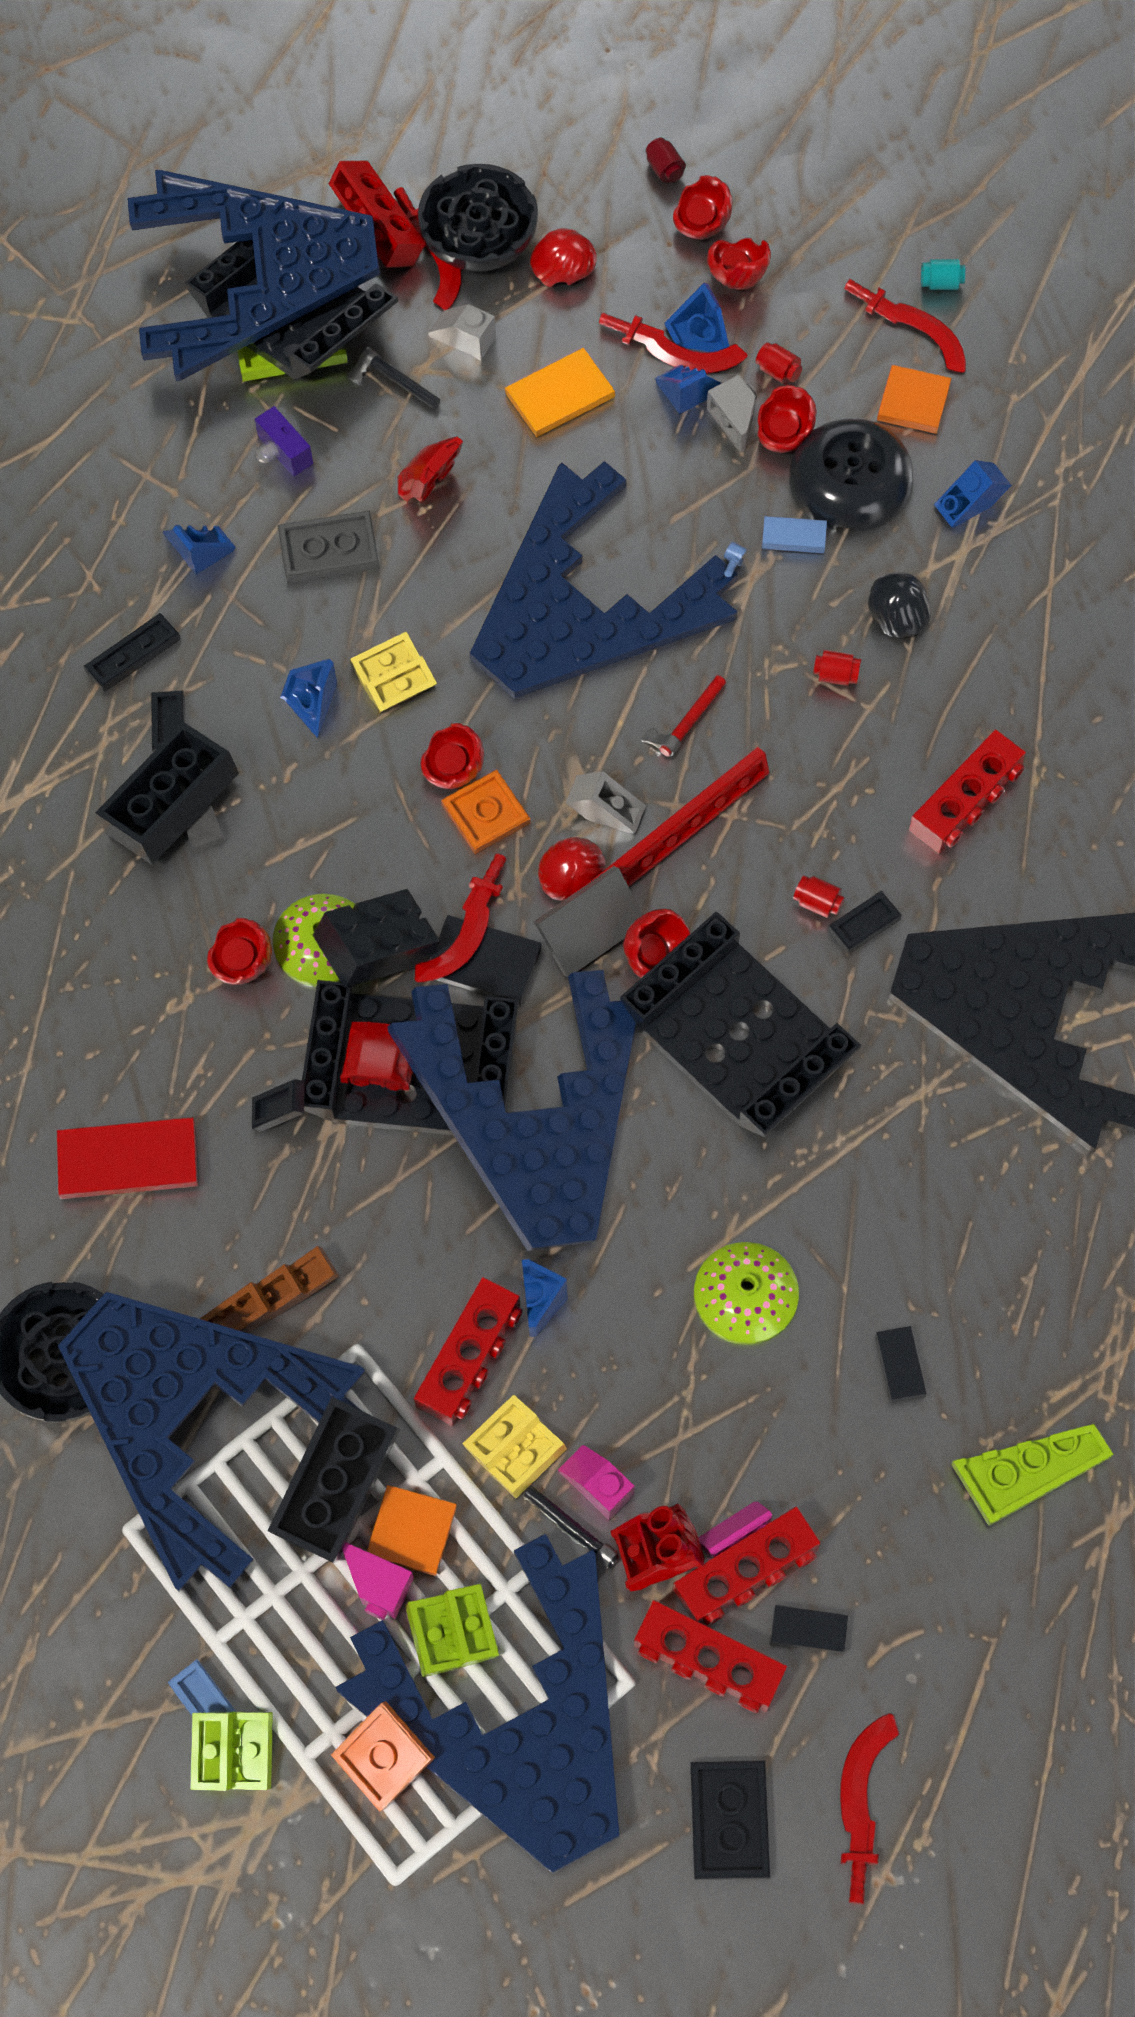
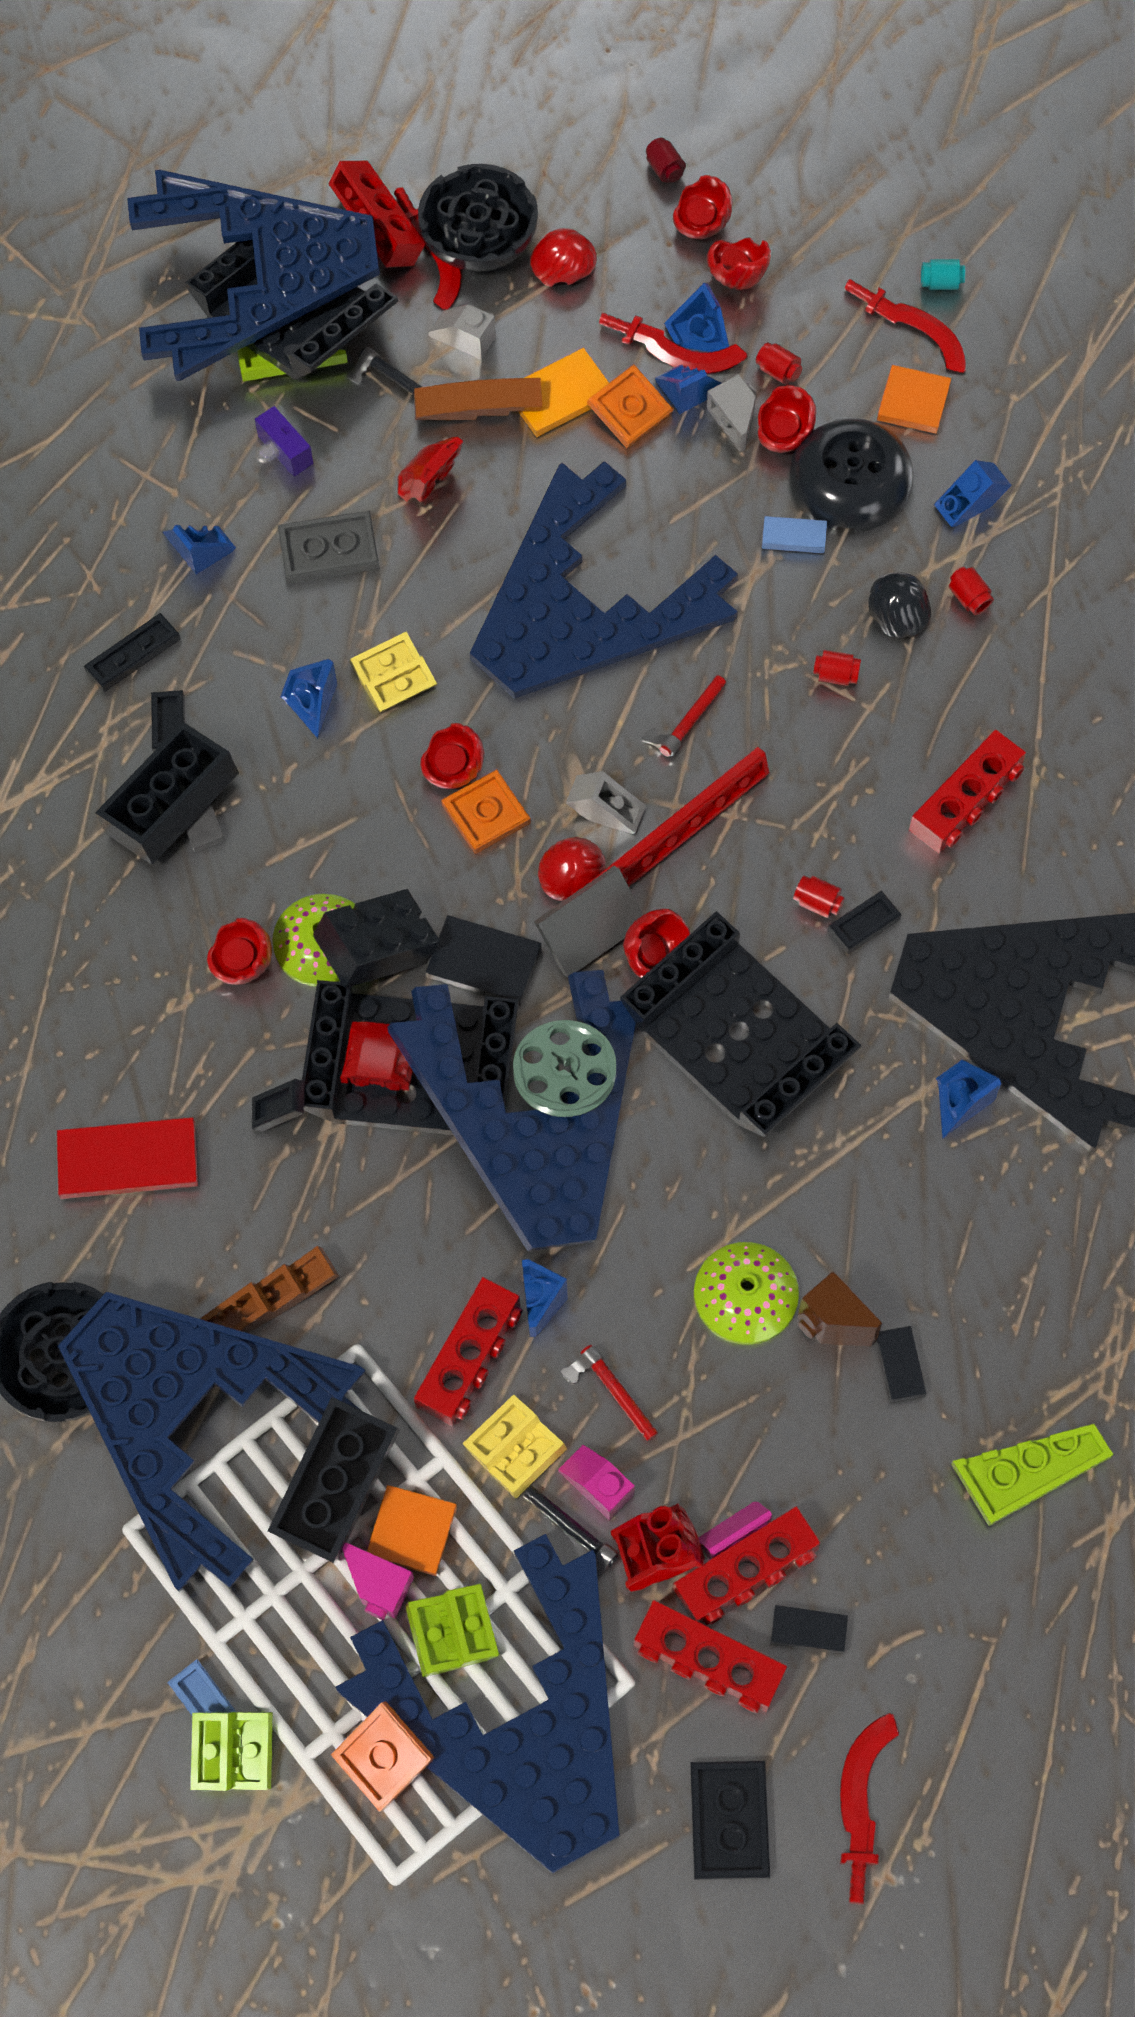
red sword [414,854,507,982] -> none
medium blue hand [724,542,747,577] -> none
none -> dark orange slope [414,378,542,420]
none -> sand green wedge [513,1020,616,1117]
none -> red piece [561,1345,658,1442]
none -> orange tile [587,364,674,448]
none -> reddish brown slope [797,1271,882,1347]
none -> blue slope [936,1060,1001,1139]
none -> red brick [948,567,994,615]

